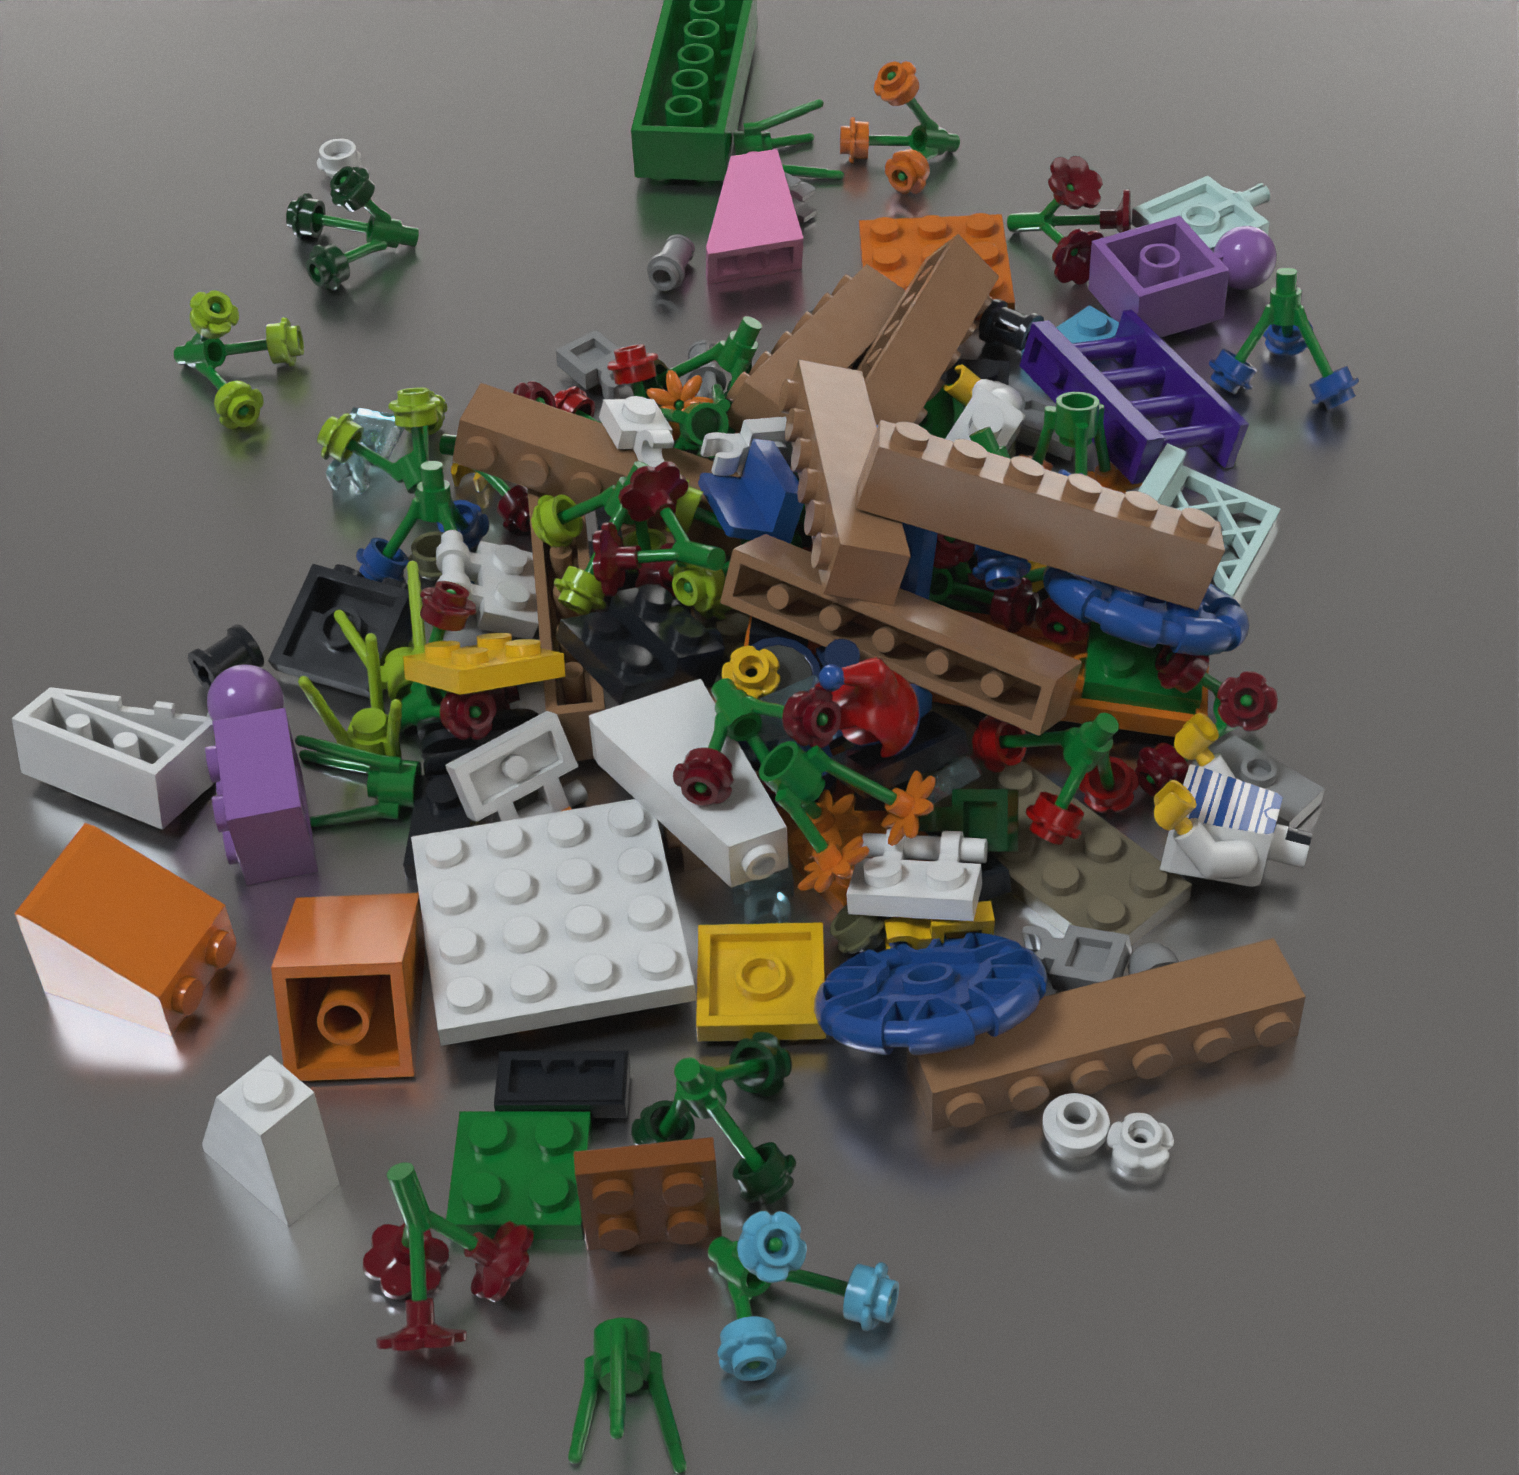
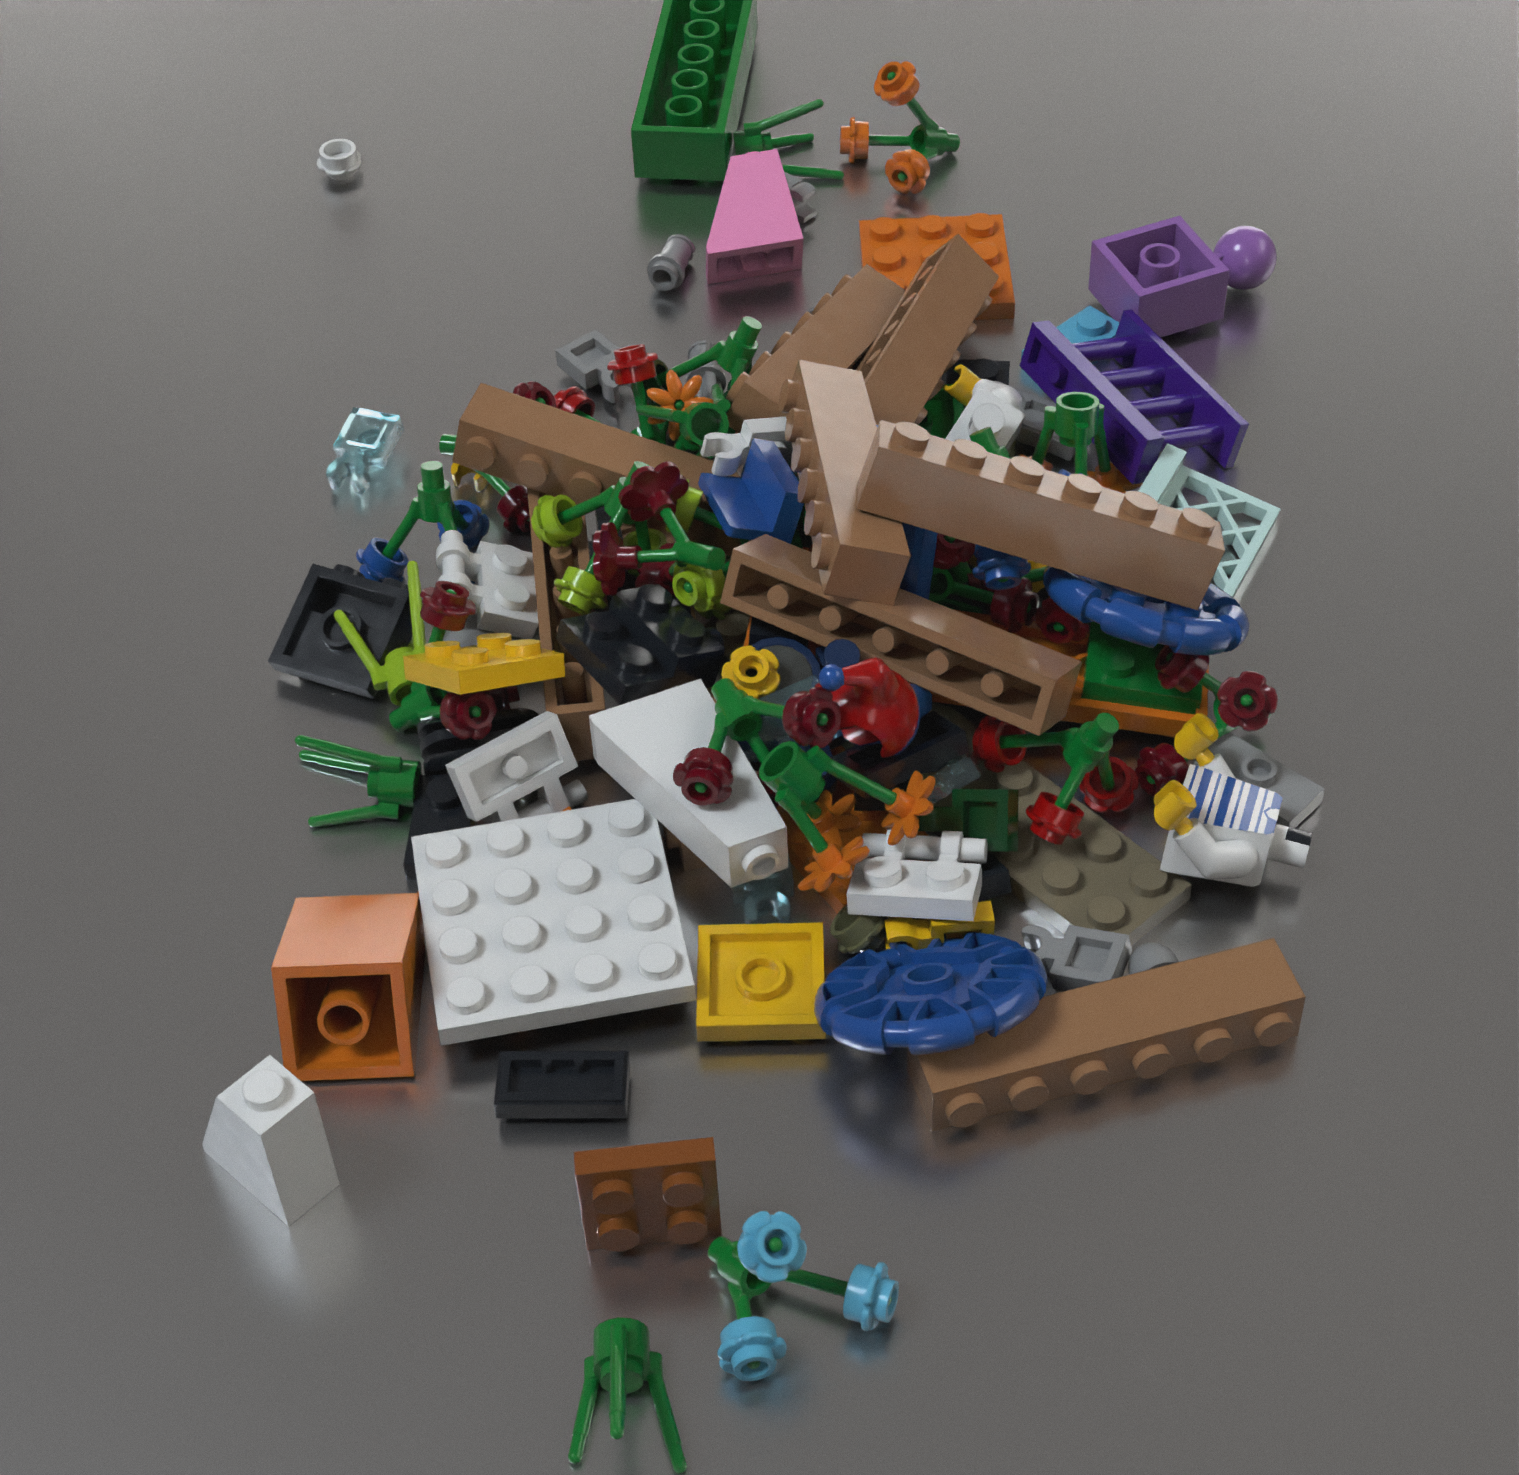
white wedge [12,687,216,830] -> none
orange slope [14,823,237,1036] -> none
lime plant [174,290,304,429] -> none
black bush [188,624,264,691] -> none
medium lavender brick [205,664,318,886] -> none
dark green plant [286,166,419,291] -> none
lime plant [298,633,402,757] -> none
lime plant [317,387,448,497] -> none
dark red plant [362,1162,534,1351] -> none
olive plate [408,531,443,581] -> none
green plate [446,1111,593,1240] -> none
white plate [599,396,674,468] -> none
plant [631,1032,796,1205] -> none
black bush [978,298,1044,356] -> none
dark red plant [1007,156,1131,285] -> none
white plate [1042,1093,1110,1158] -> none
white plate [1107,1113,1174,1177] -> none
light aqua plate [1131,176,1270,252] -> none
plant [1208,268,1359,410] -> none

